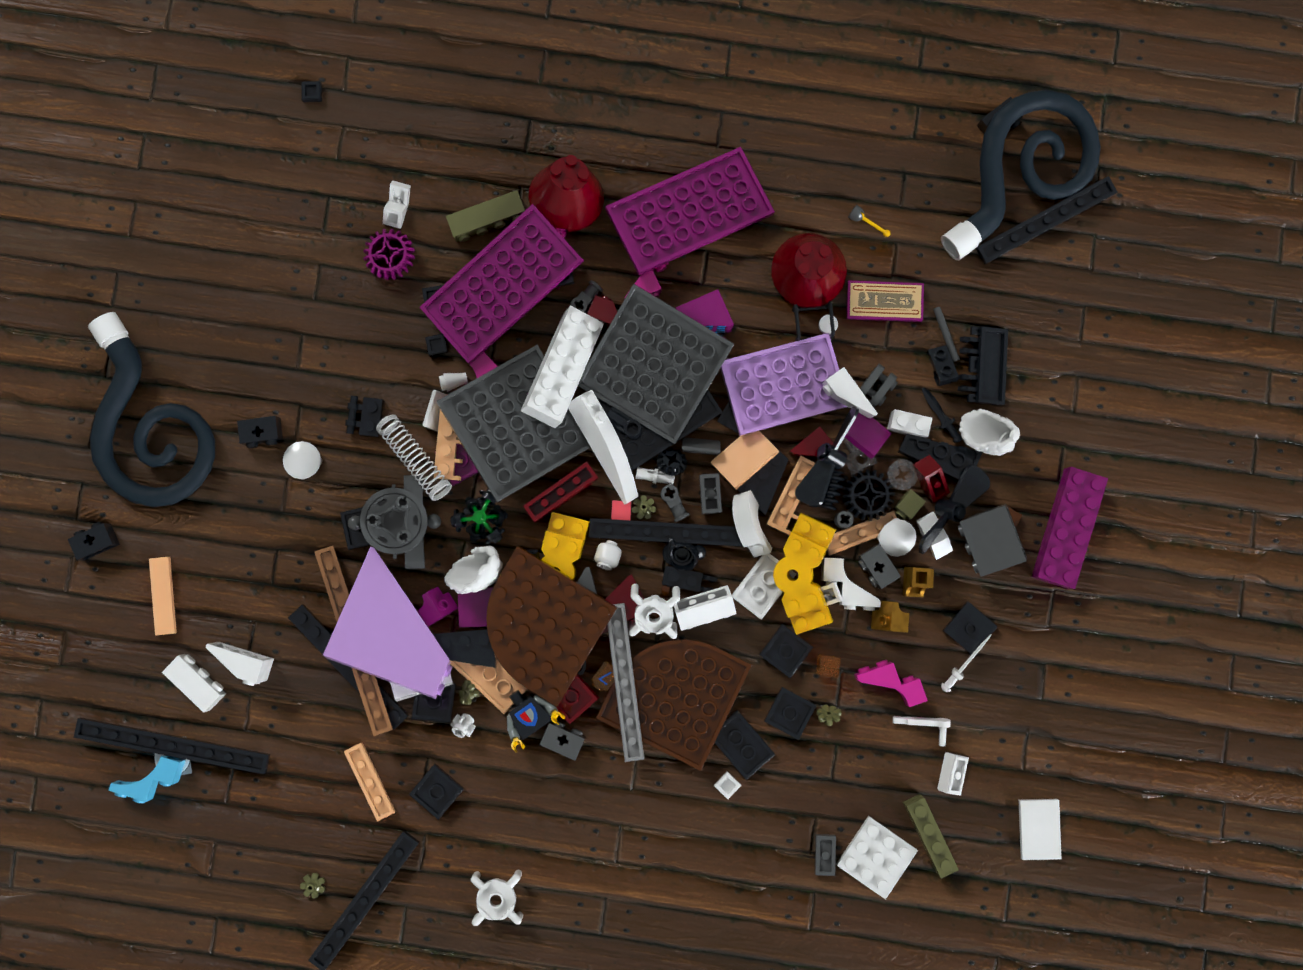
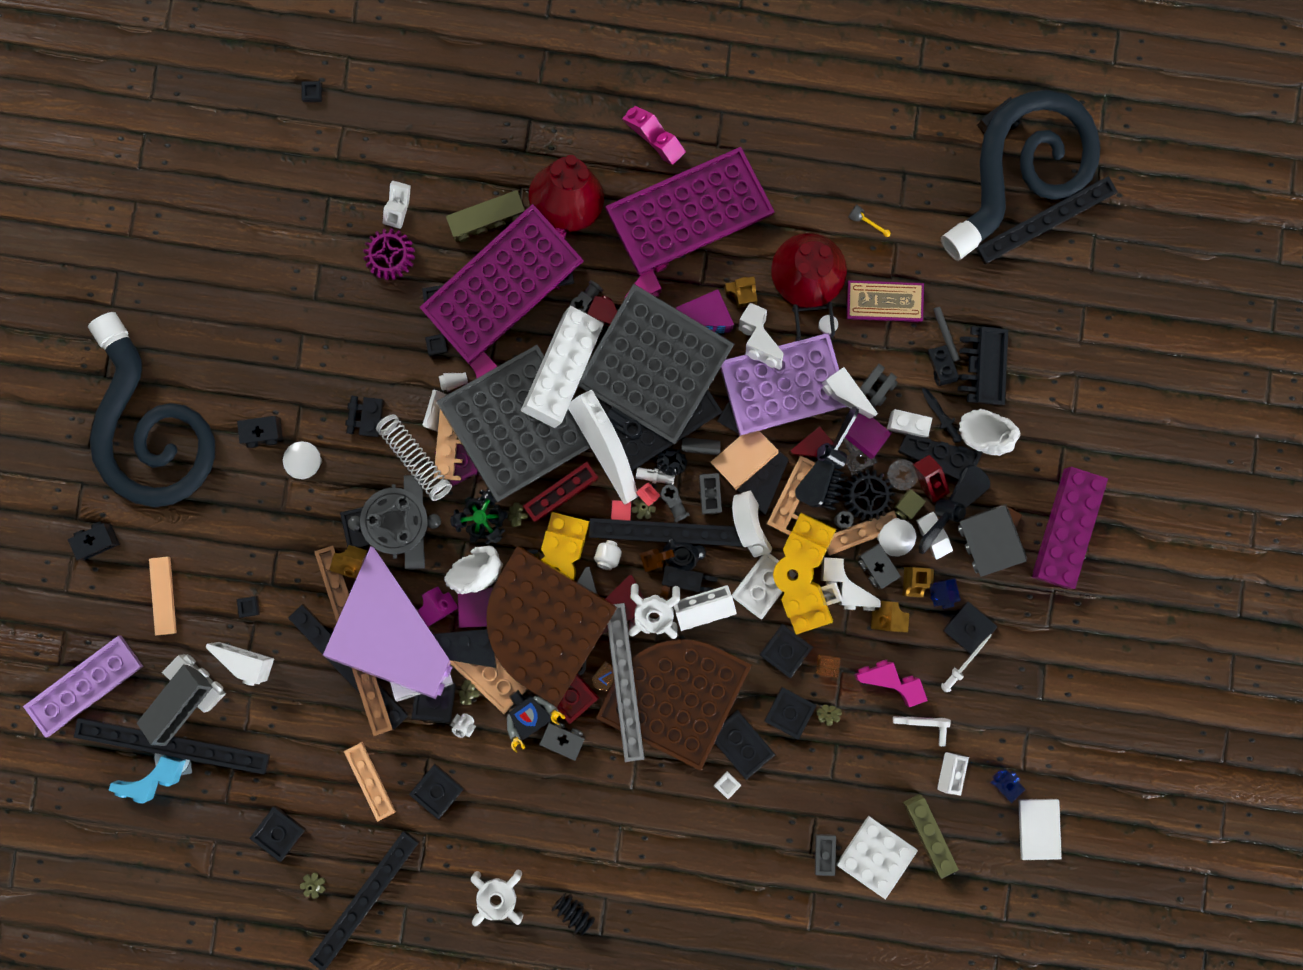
none -> lavender plate [23,636,143,738]
none -> dark grey brick [137,664,213,746]
none -> black tile [236,596,260,618]
none -> black plate [249,805,306,862]
none -> pearl gold brick [329,545,367,579]
none -> olive plant [508,502,528,527]
none -> black piece [551,893,595,936]
none -> dark pink arch [622,106,686,165]
none -> coral tile [636,483,661,507]
none -> reddish brown plate [640,548,675,572]
none -> pearl gold brick [724,277,758,308]
none -> white arch [739,303,784,370]
none -> clear blue brick [930,578,961,609]
none -> clear blue brick [990,770,1026,803]

